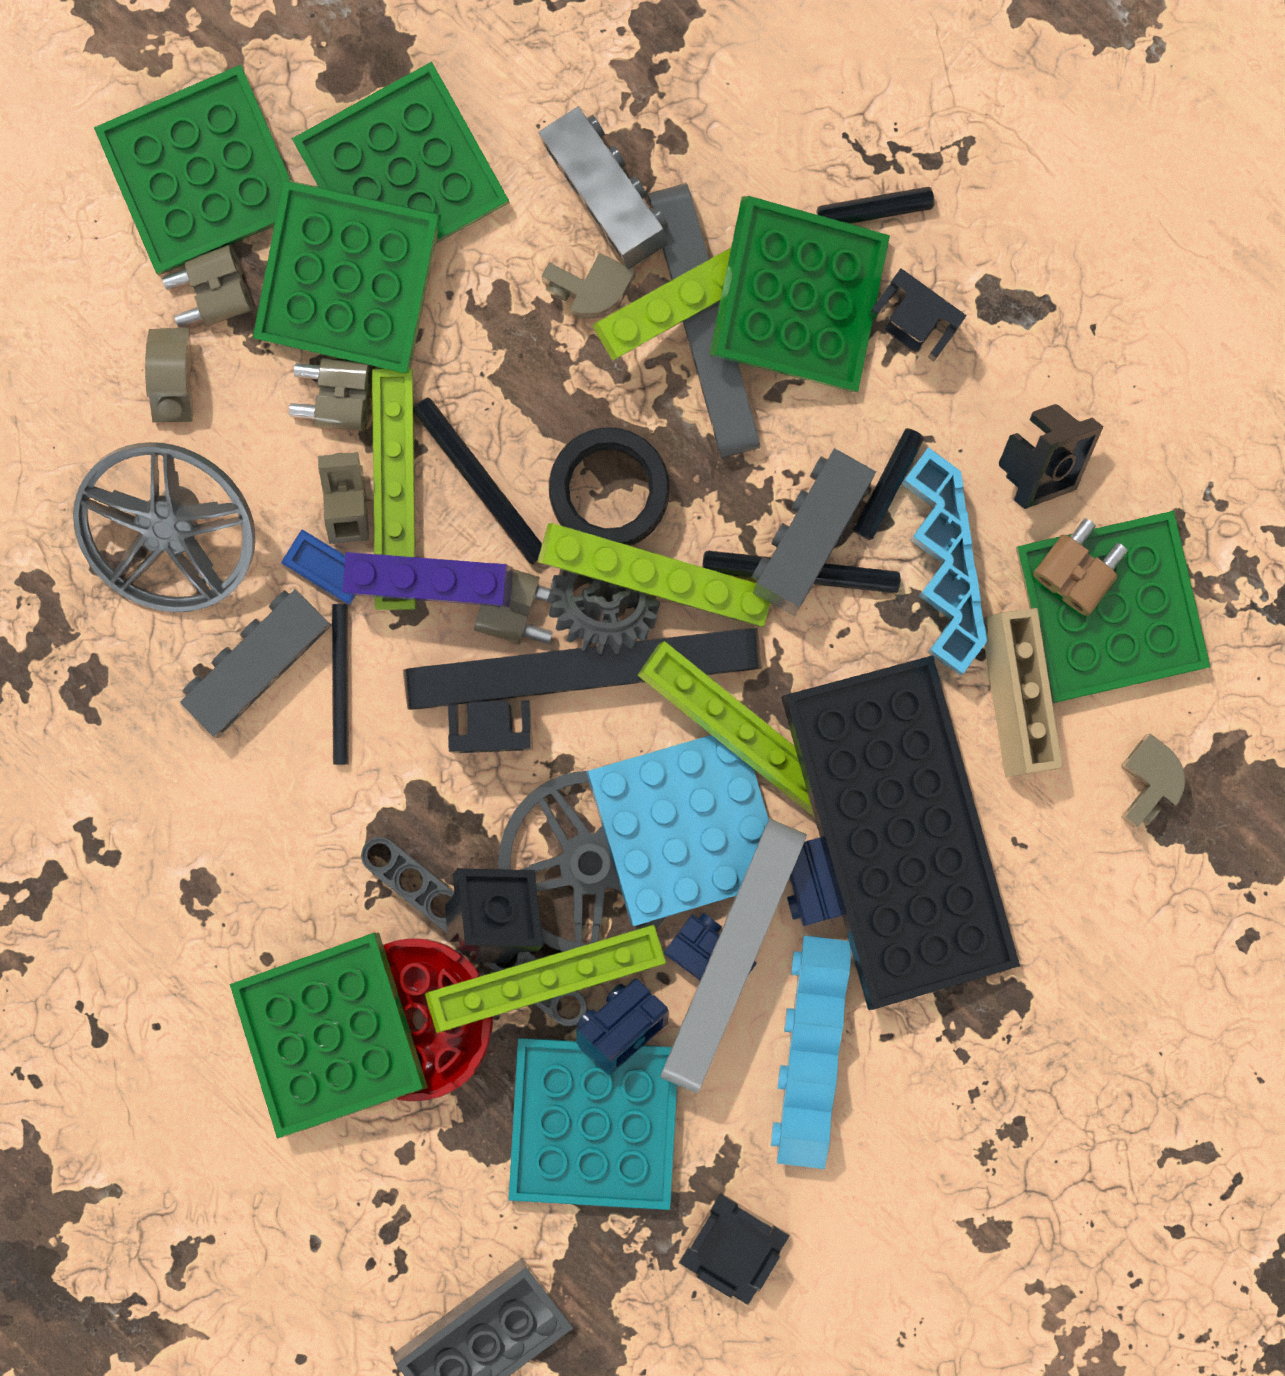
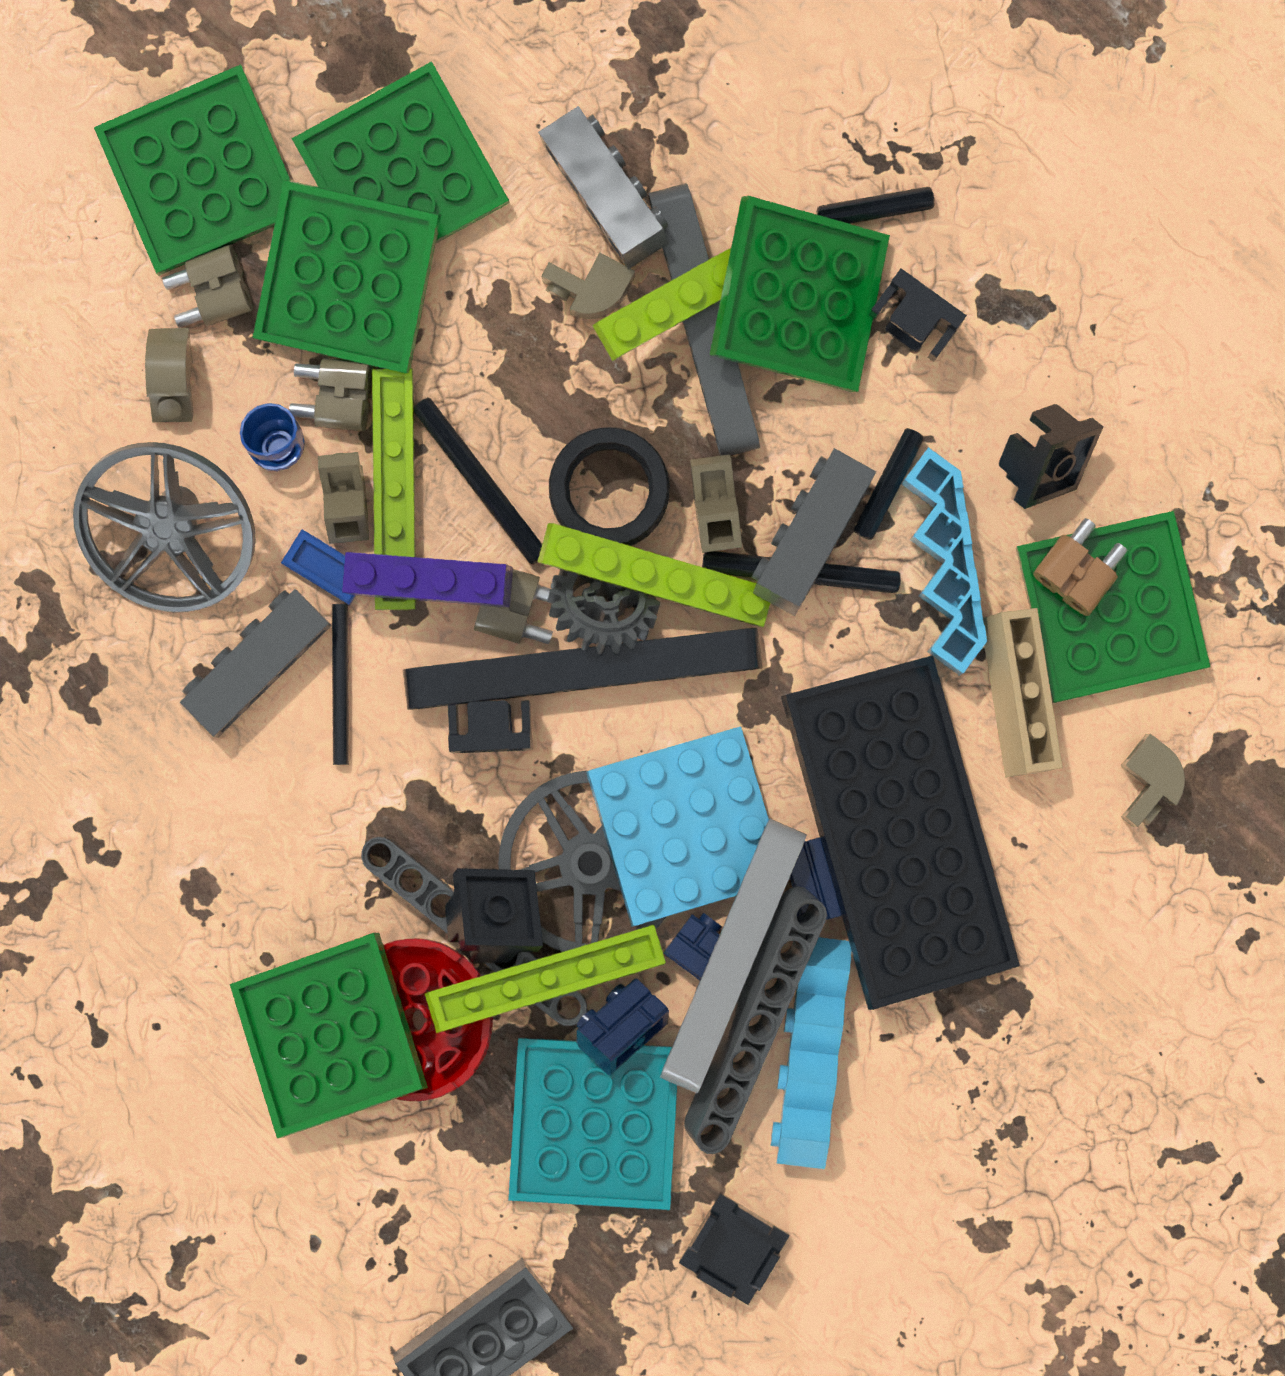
lime plate [637,641,814,817] -> none
none -> blue helmet [240,403,305,472]
none -> dark grey beam [684,886,827,1154]
none -> dark tan brick [690,454,742,553]

